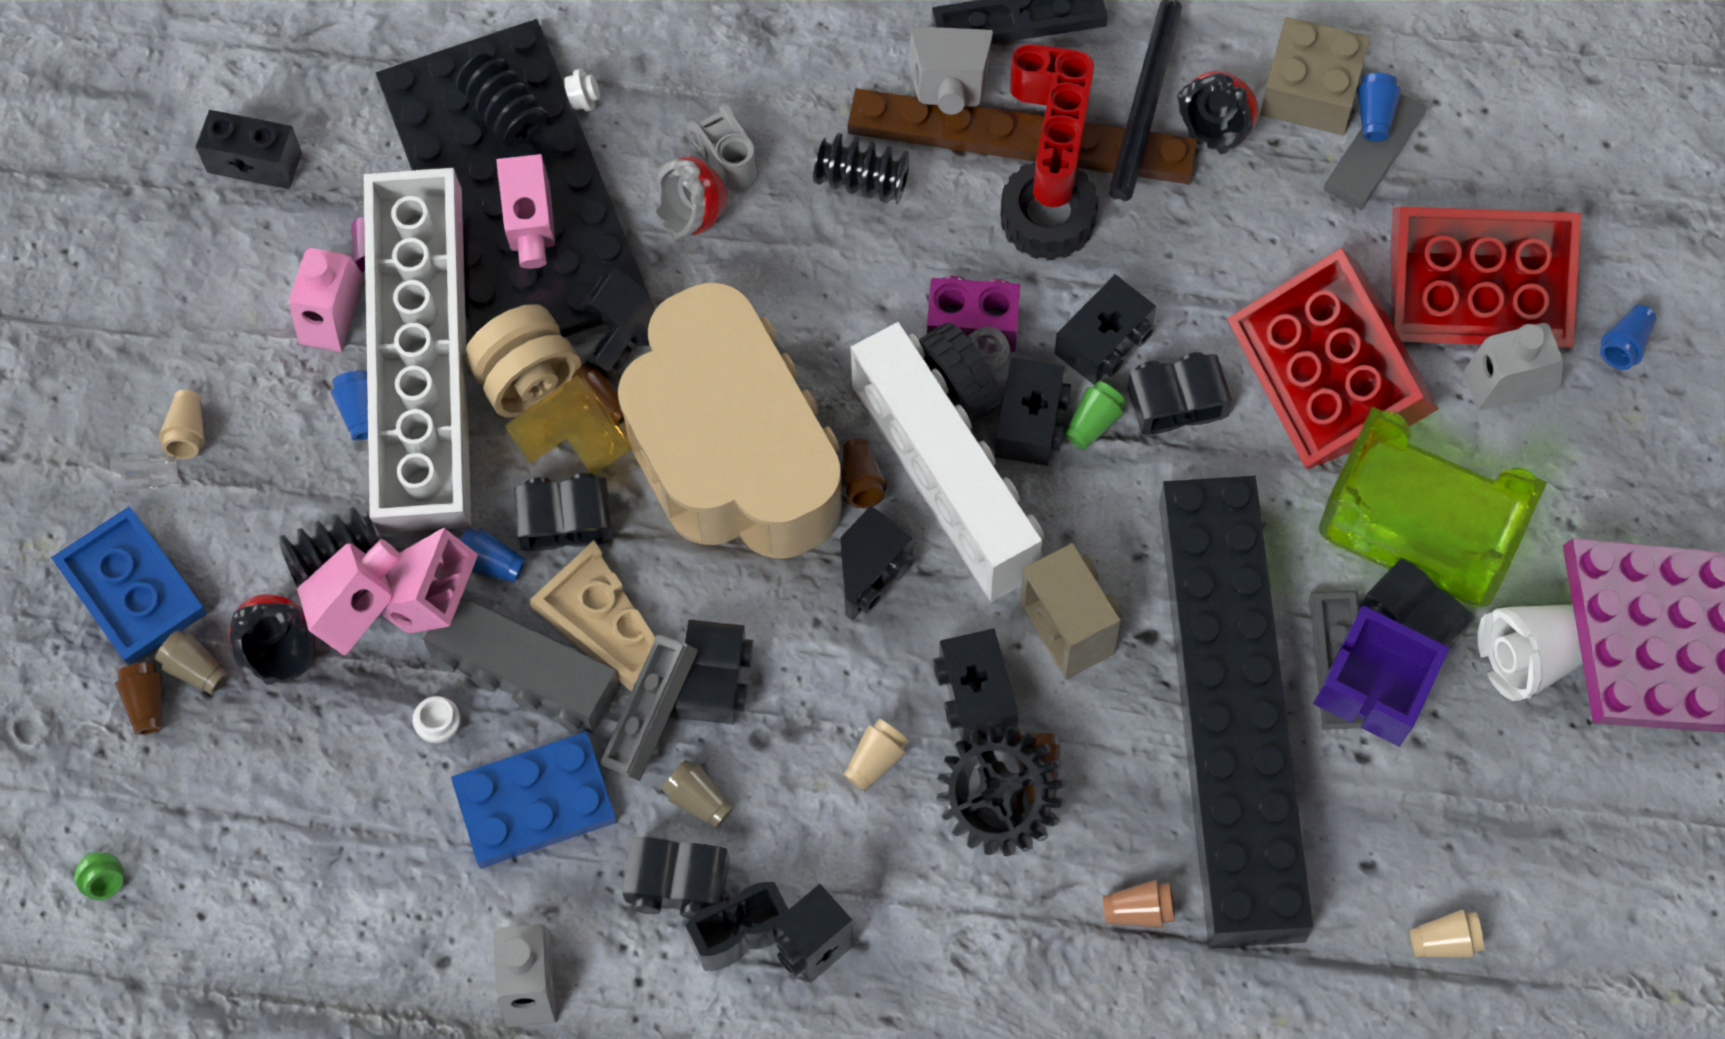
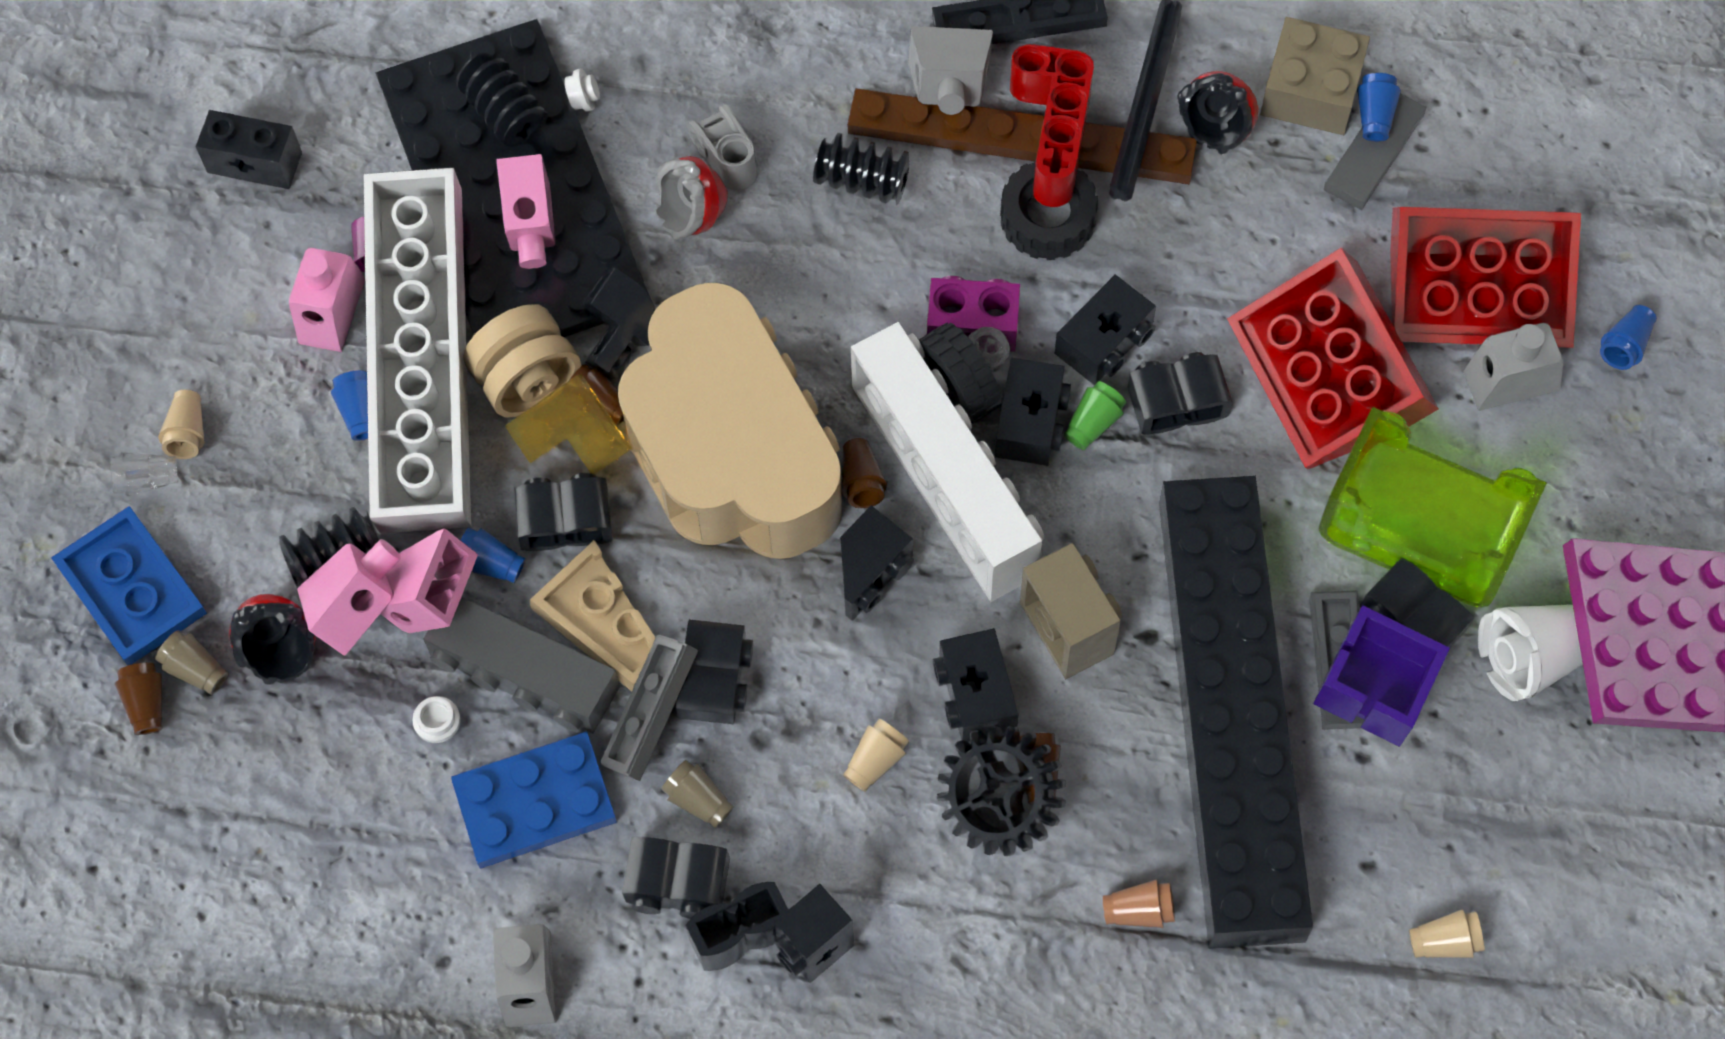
bright green plate [74,852,124,901] -> none

